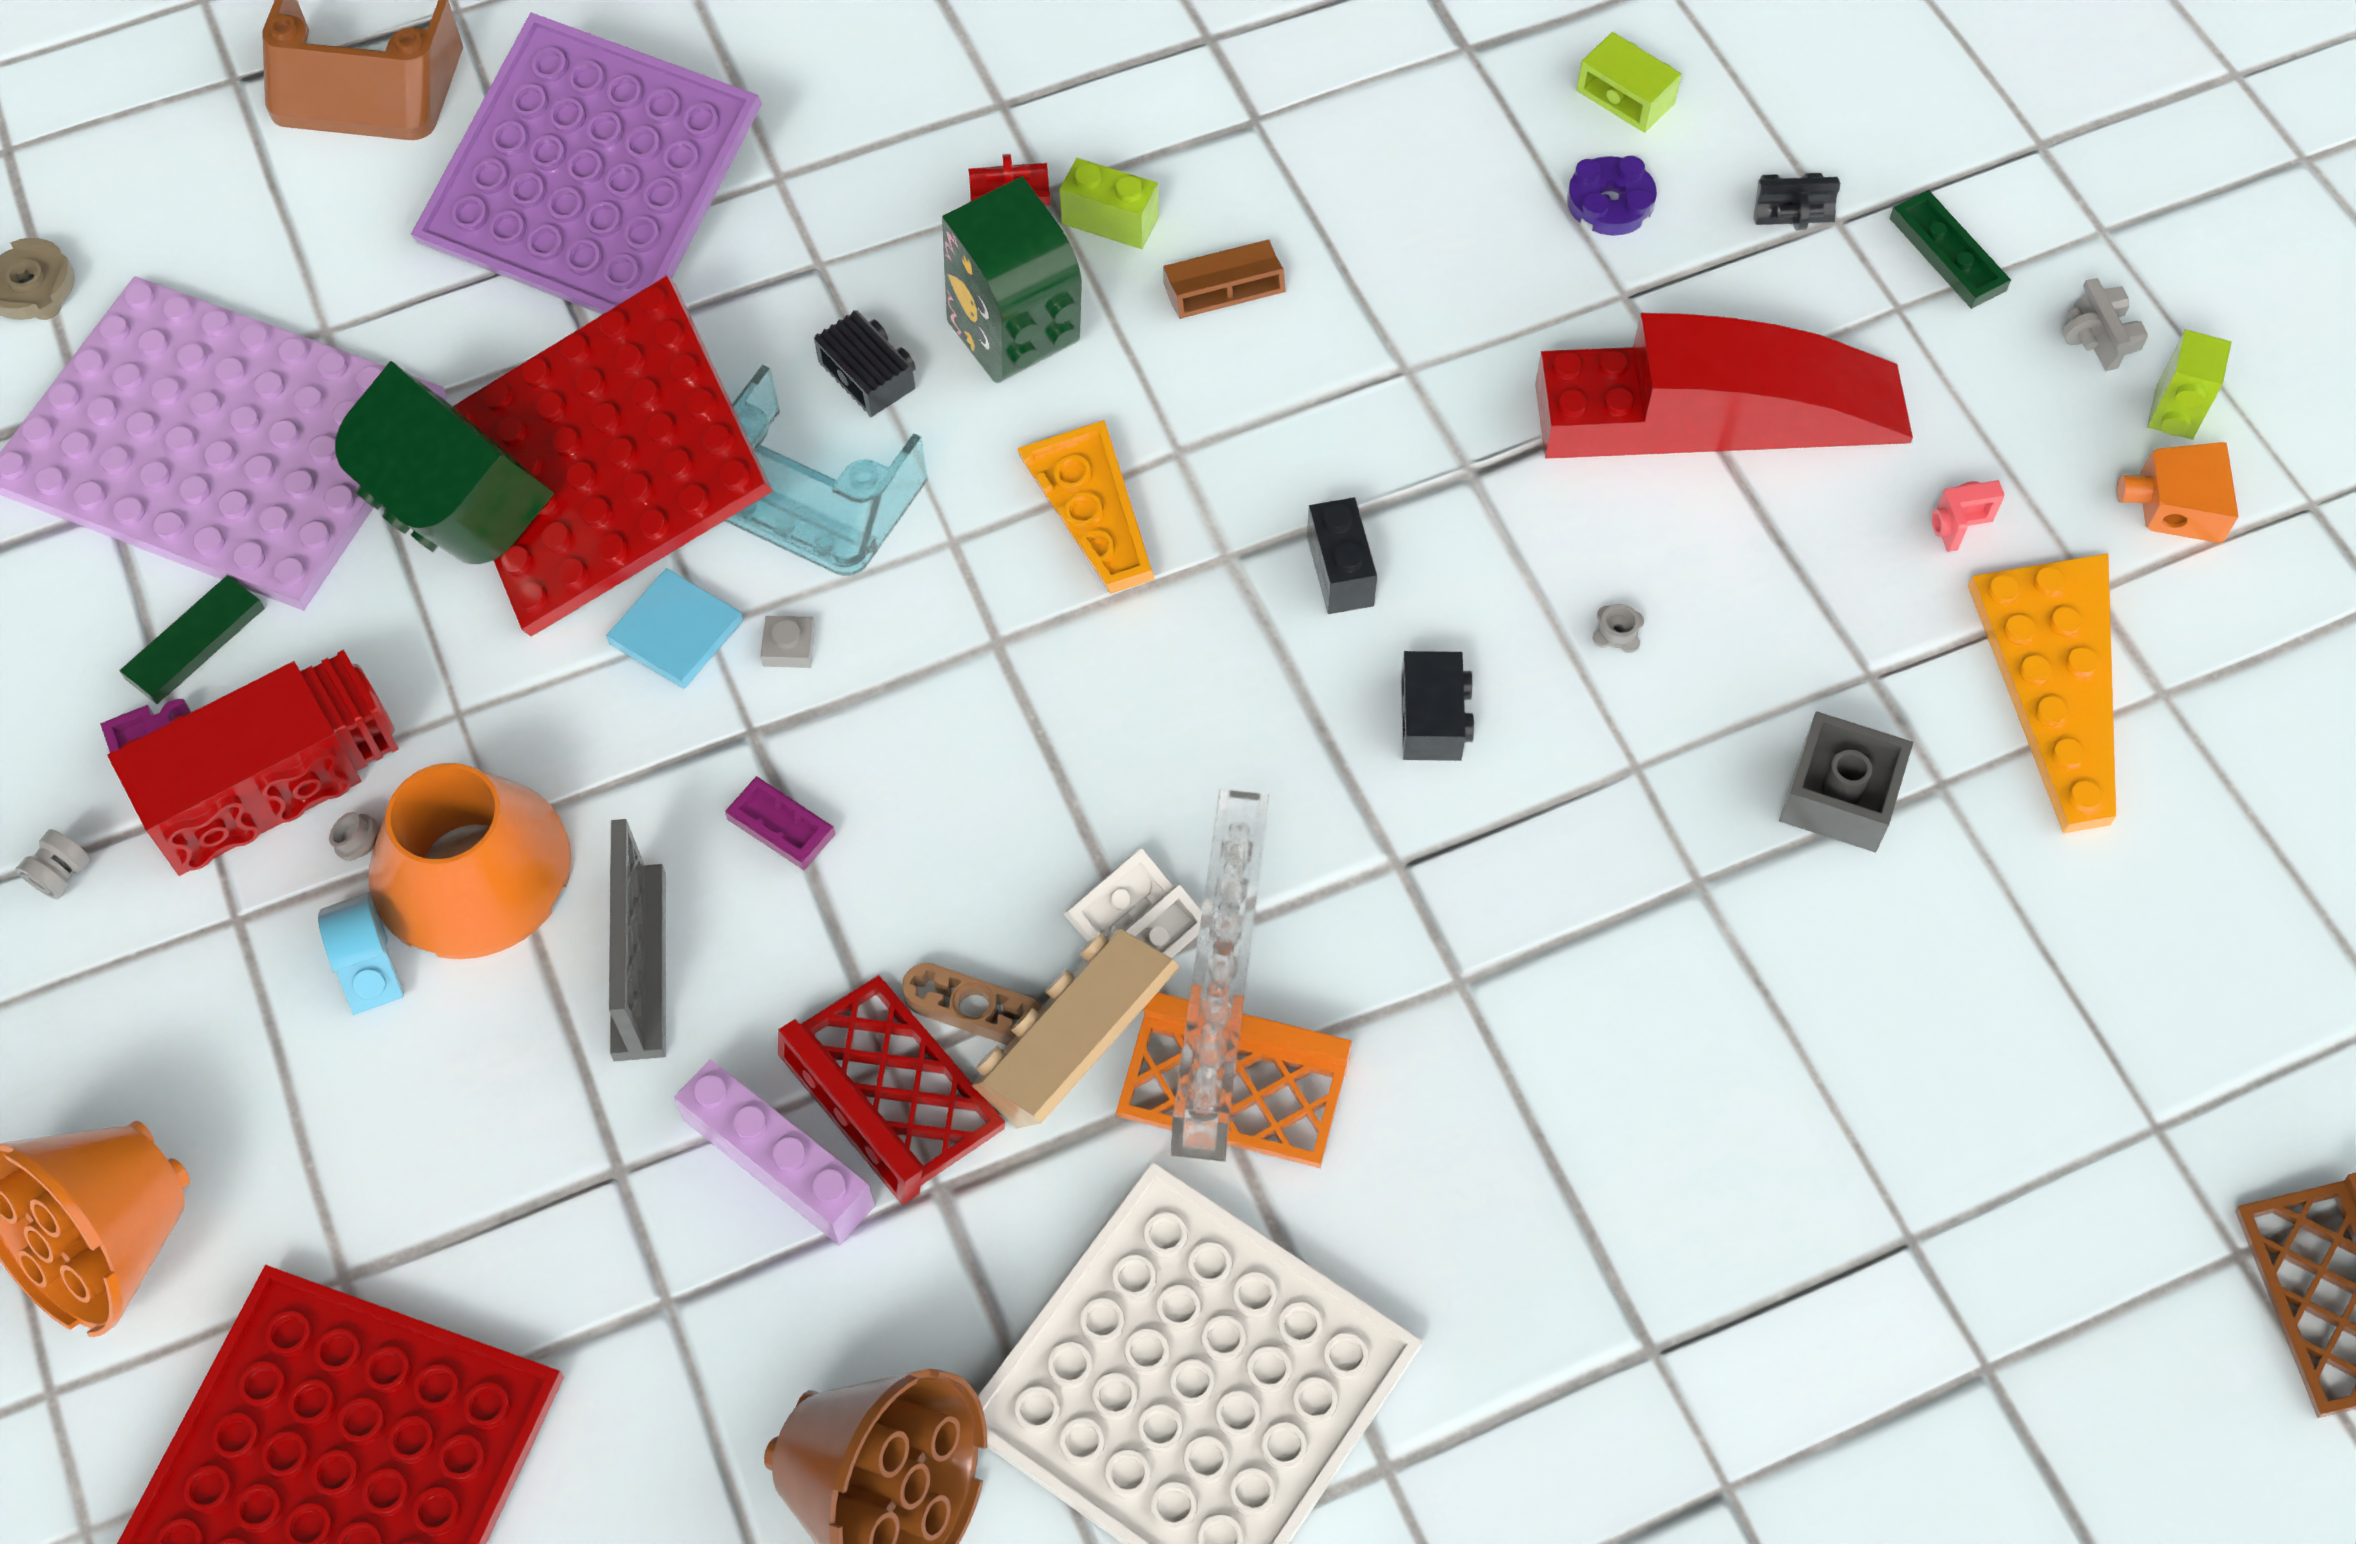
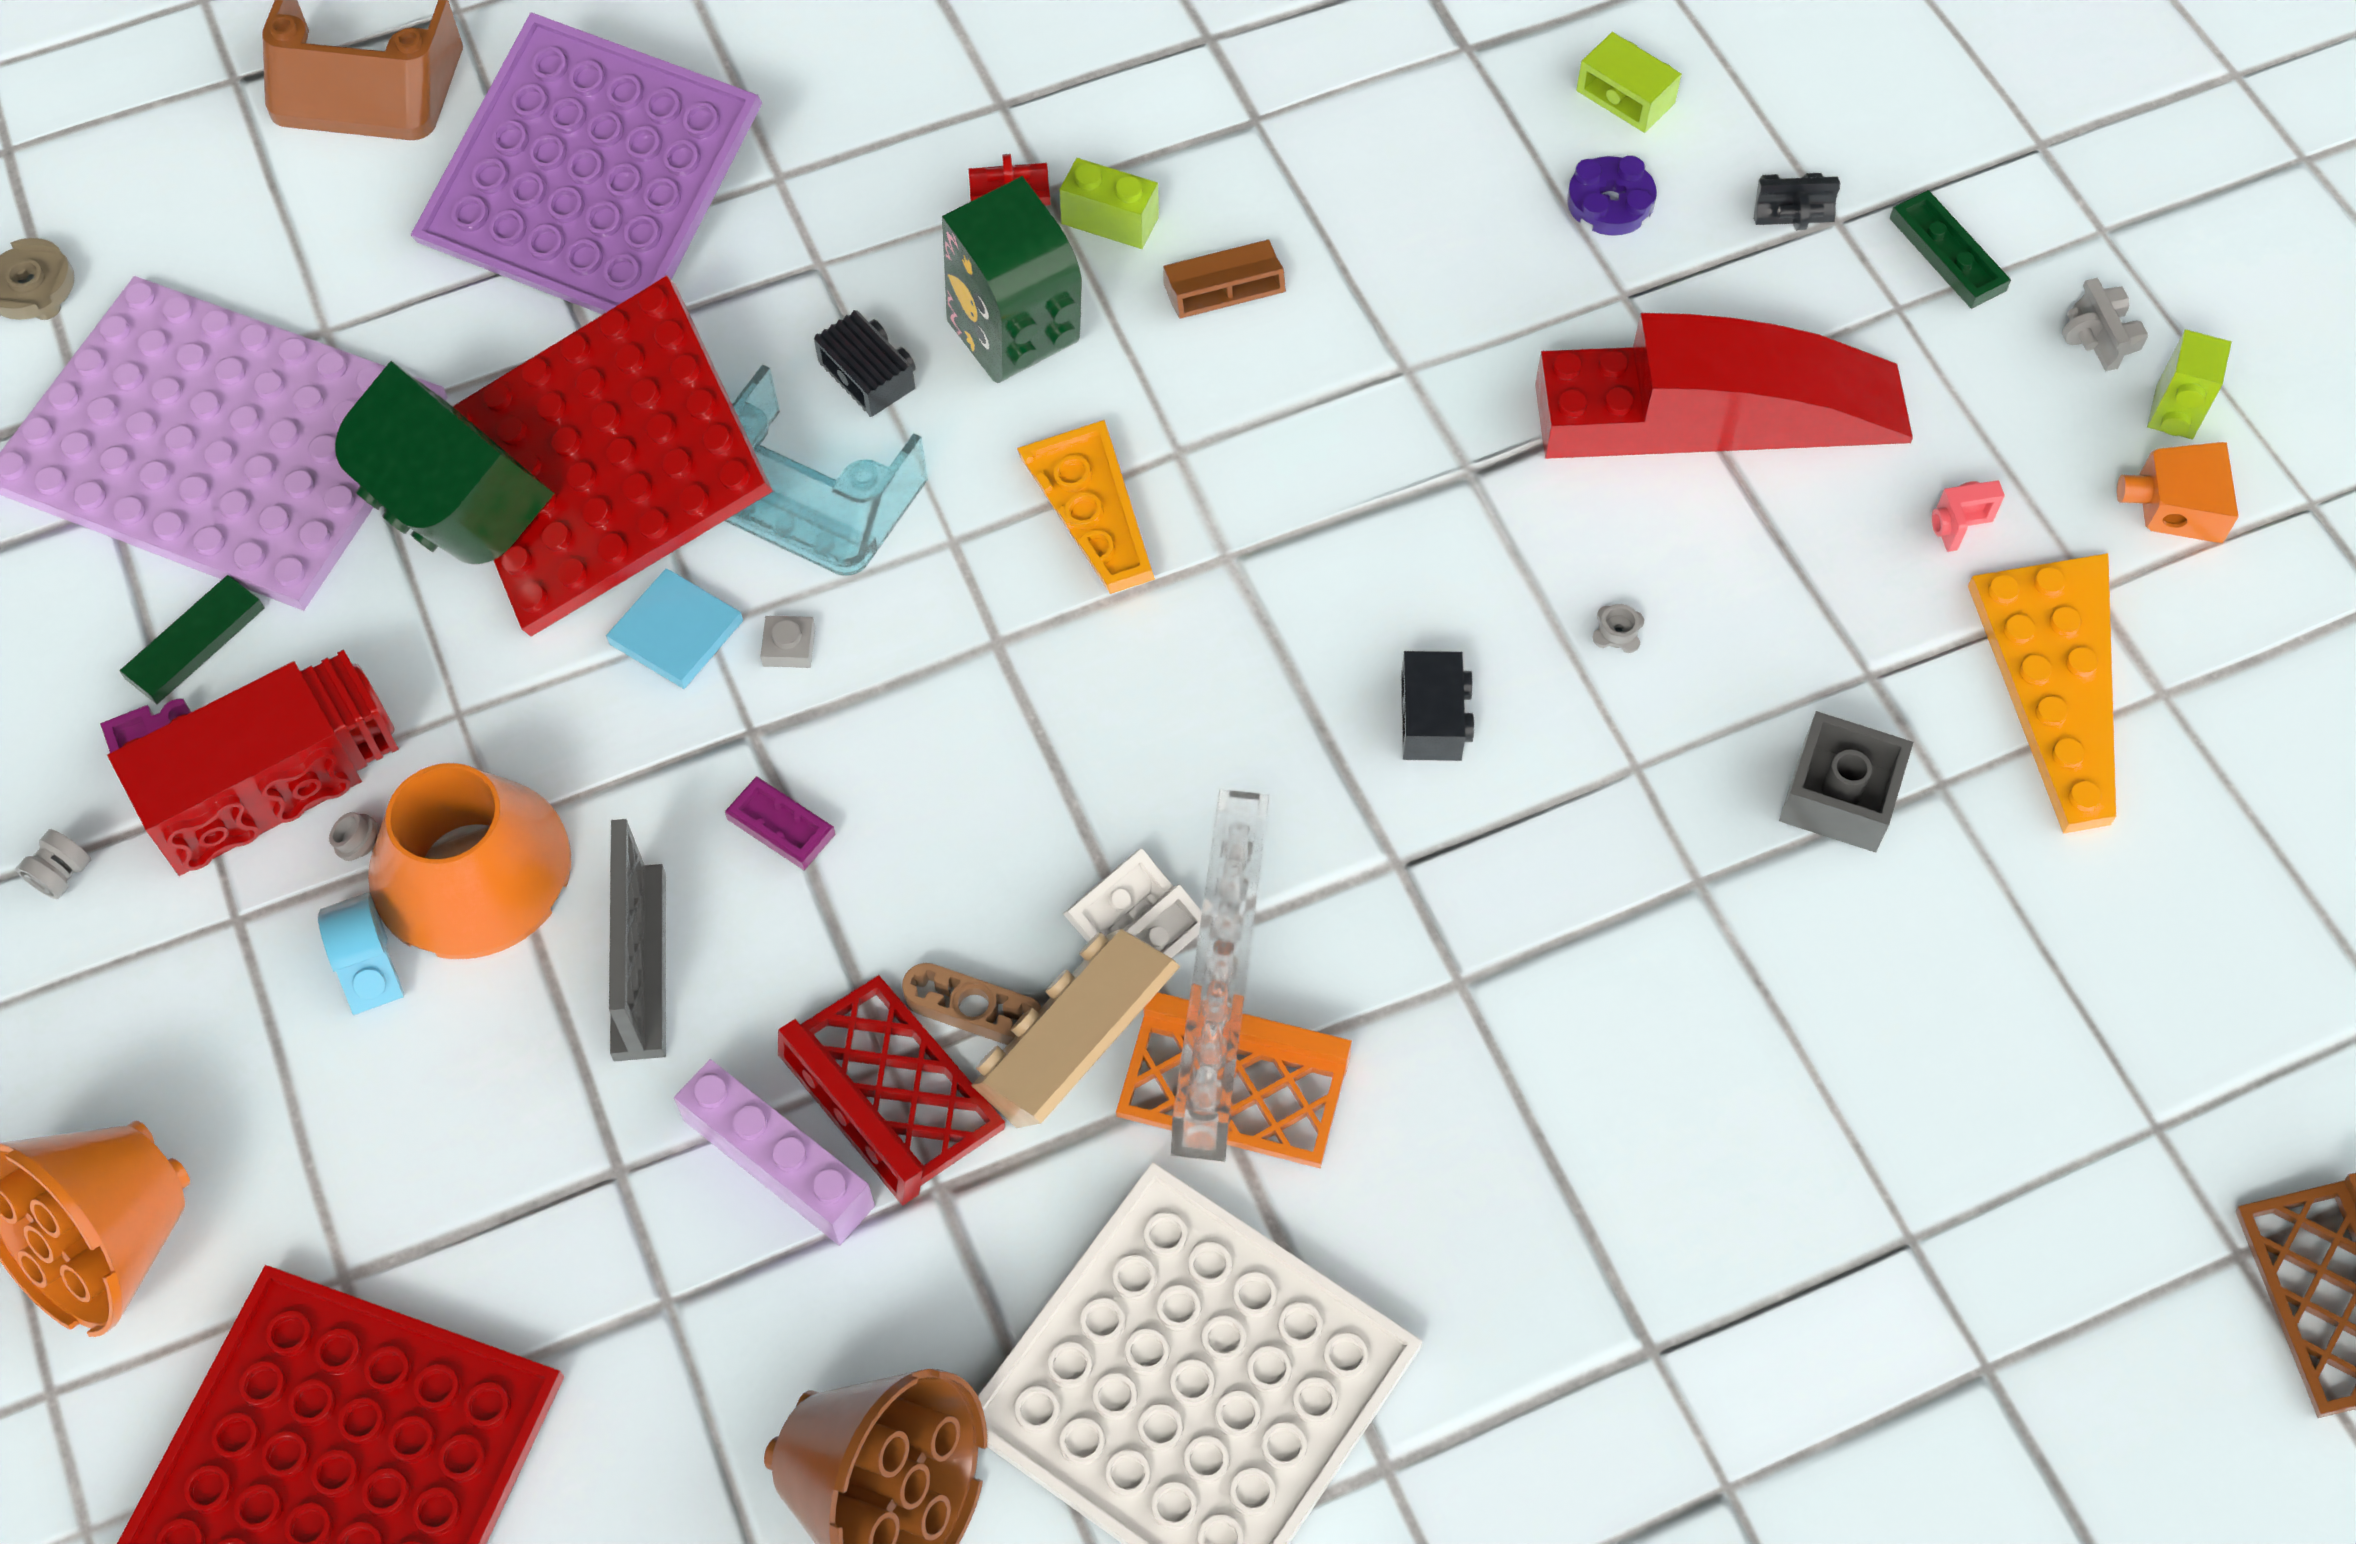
black brick [1307,497,1377,614] -> none

